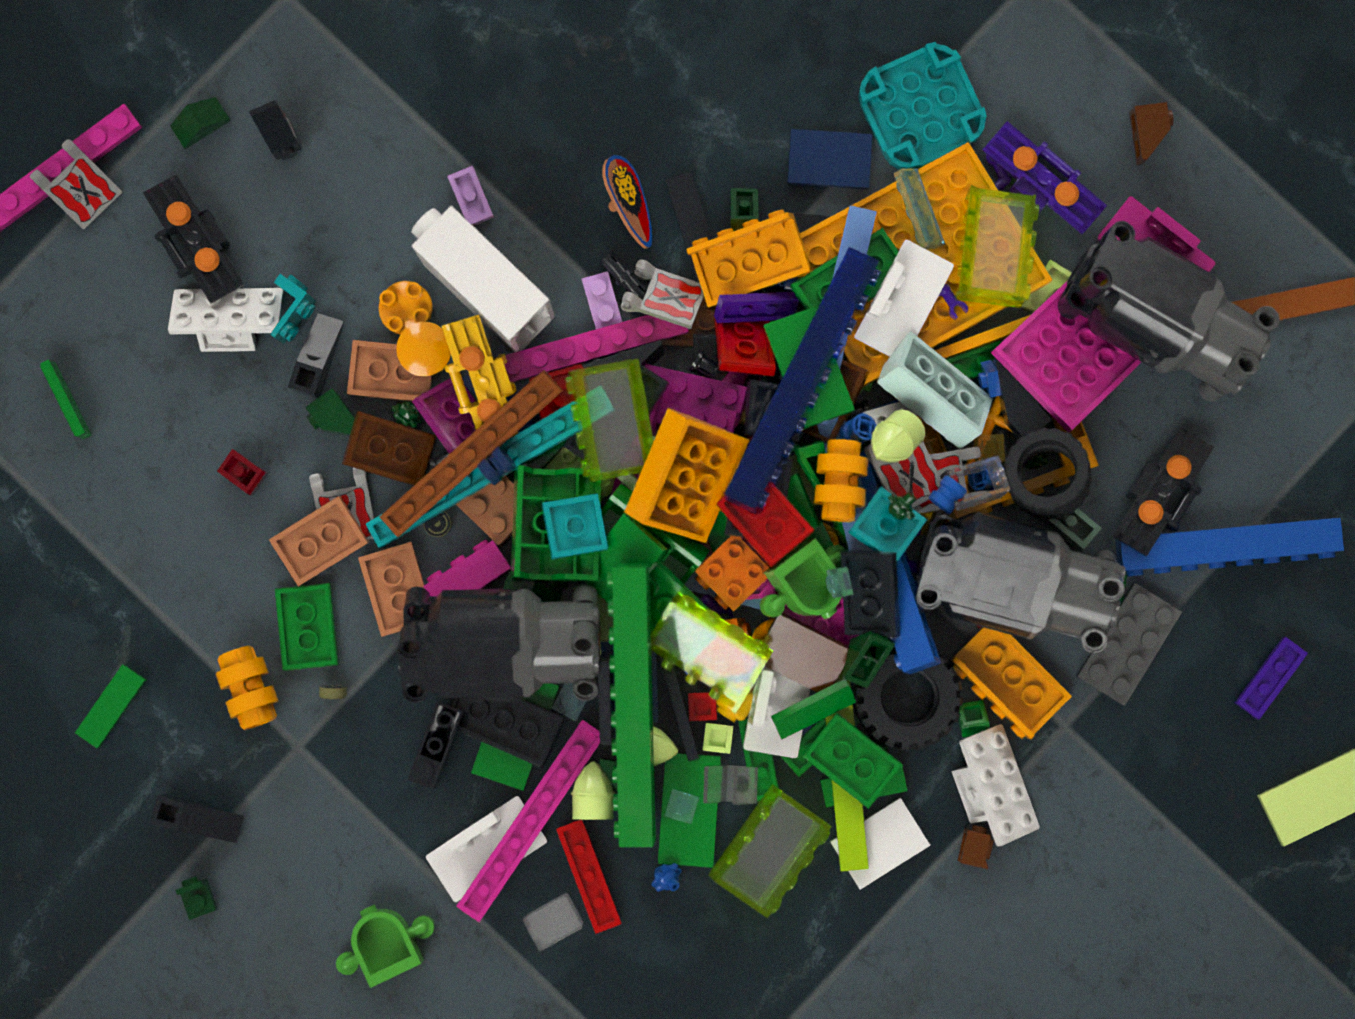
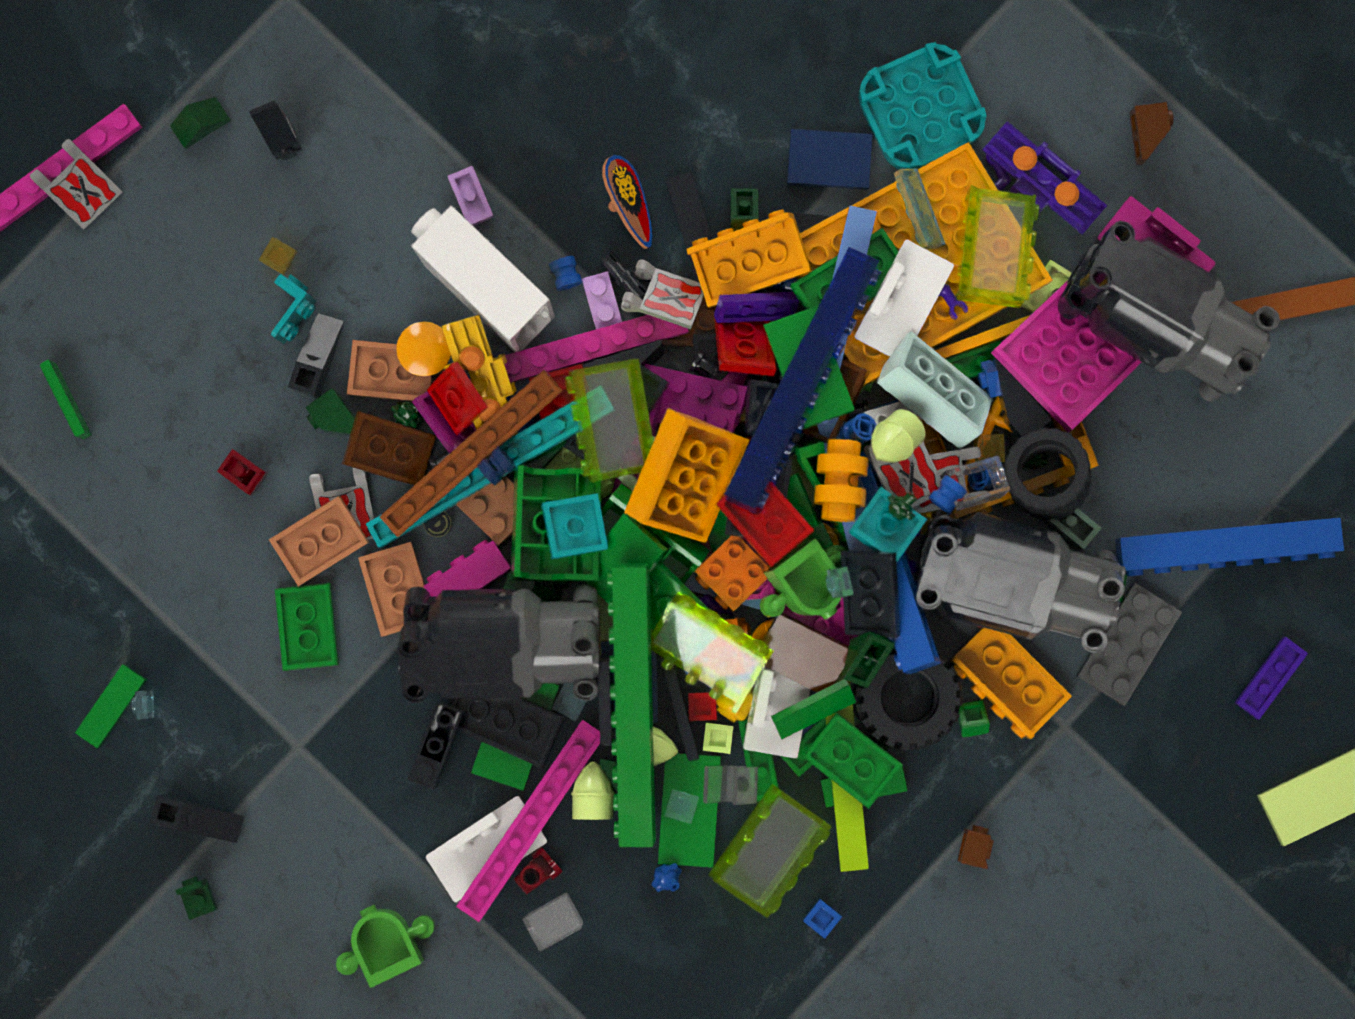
black piece [143,174,244,304] -> none
white bracket [168,288,284,352] -> none
light orange piece [215,645,279,730] -> none
olive tile [319,685,347,699] -> none
light orange dish [379,281,433,335] -> none
red plate [556,819,622,934] -> none
white tile [830,798,930,889] -> none
white bracket [951,724,1040,846] -> none
black piece [1113,428,1214,557] -> none
none -> clear light blue plate [132,690,154,719]
none -> clear yellow plate [259,237,297,275]
none -> red tile [427,361,488,435]
none -> dark red plate [513,847,562,895]
none -> blue wheel [549,256,583,291]
none -> blue plate [803,898,842,939]

